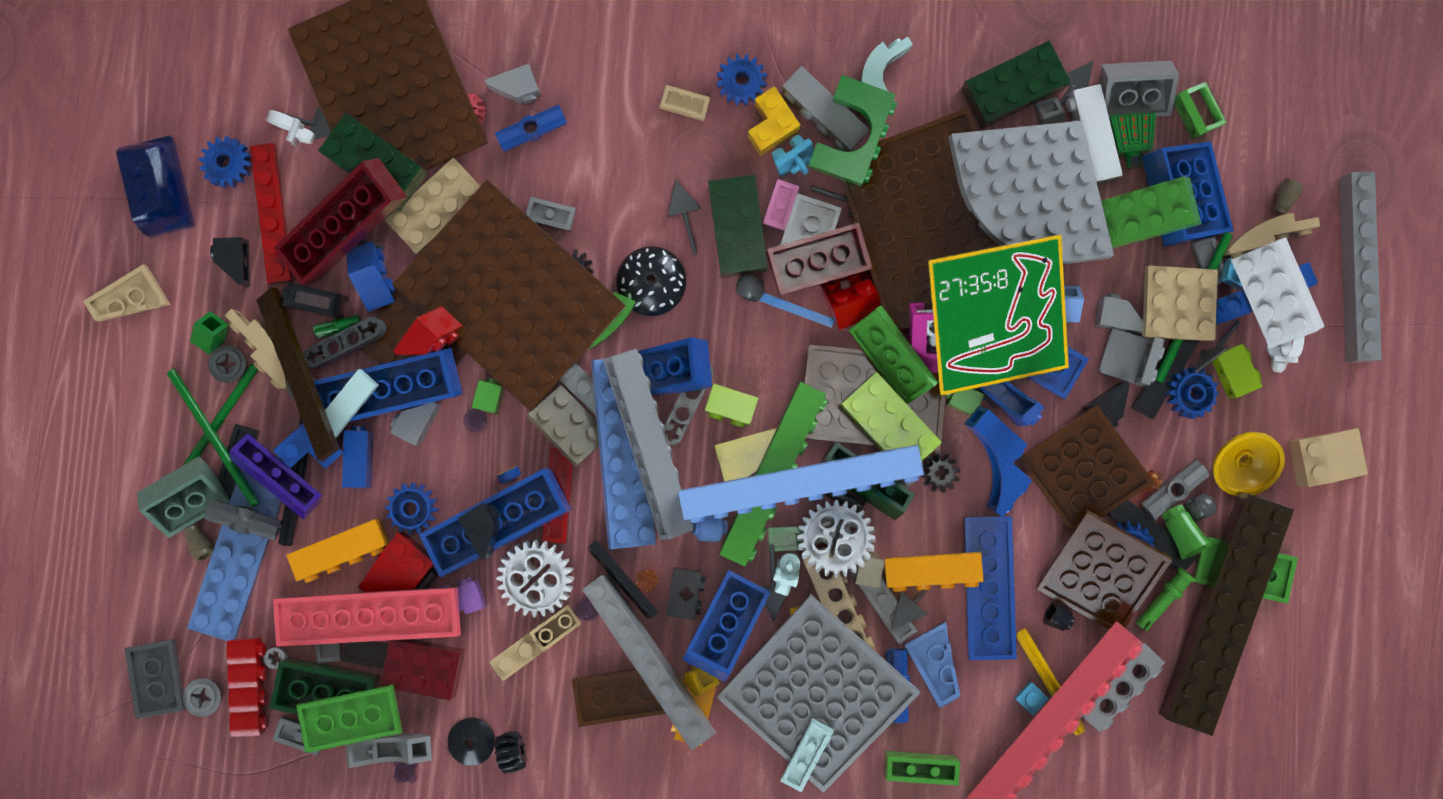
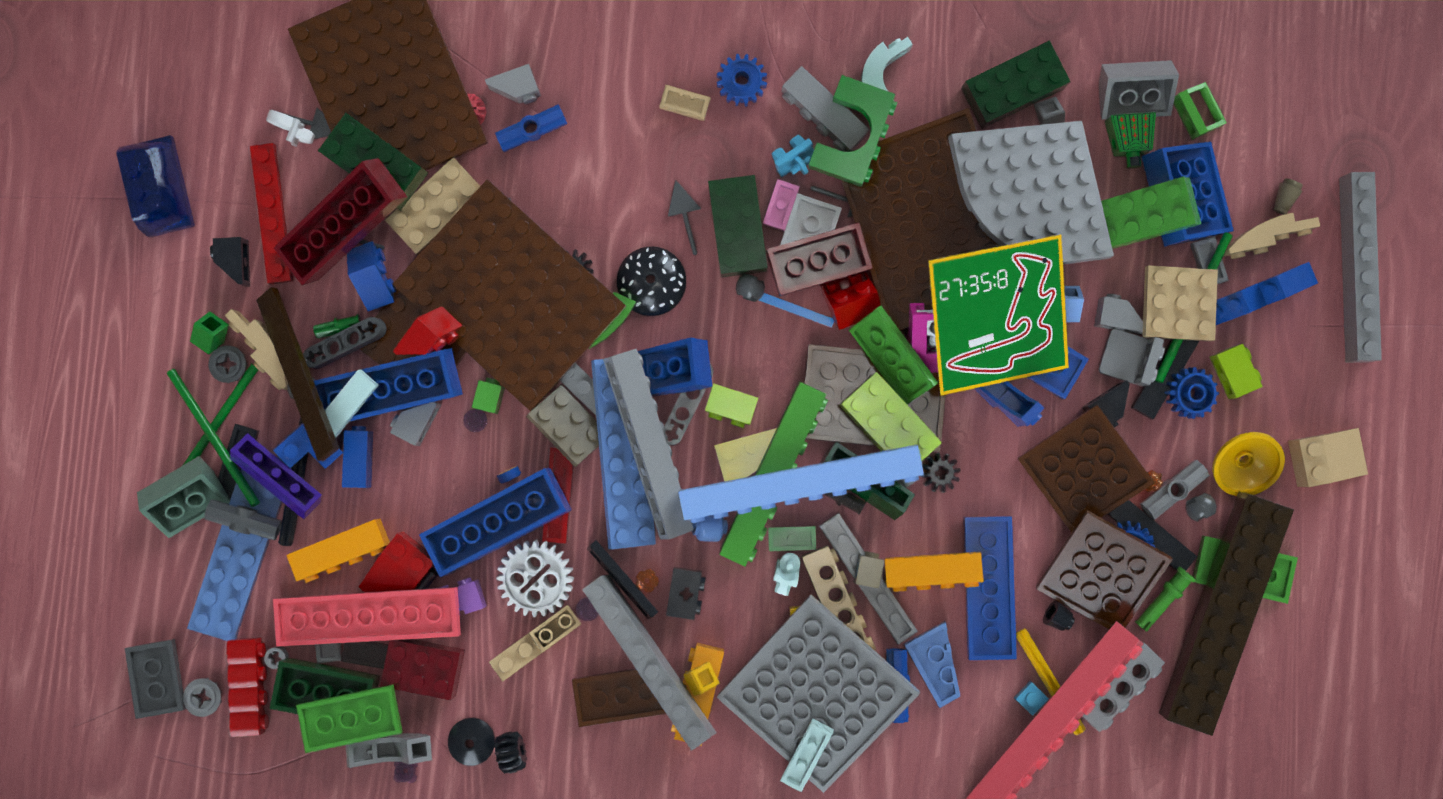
tan wing [83,264,171,322] -> none
dark tan cone [184,525,214,561] -> none
blue gear [198,136,252,189] -> none
light grey plate [272,716,321,756] -> none
black window [281,282,349,319] -> none
blue gear [385,483,439,535] -> none
black slope [458,503,501,560] -> none
light grey plate [526,197,576,232] -> none
blue brick [682,570,771,682] -> none
yellow brick [748,86,800,157] -> none
dark grey piece [761,544,786,622] -> none
white gear [797,500,875,578] -> none
bright green brick [883,751,960,786] -> none
dark grey piece [892,585,932,629] -> none
bright green brick [945,389,984,416] -> none
blue arch [964,406,1032,517] -> none
dark grey piece [1053,61,1093,112] -> none
white brick [1066,84,1123,184] -> none
bright green plant [1162,505,1212,560] -> none
dark grey piece [1195,321,1240,373] -> none
medium azure plate [1220,258,1243,290] -> none
white brick [1231,237,1325,349] -> none
white piece [1266,336,1305,373] -> none

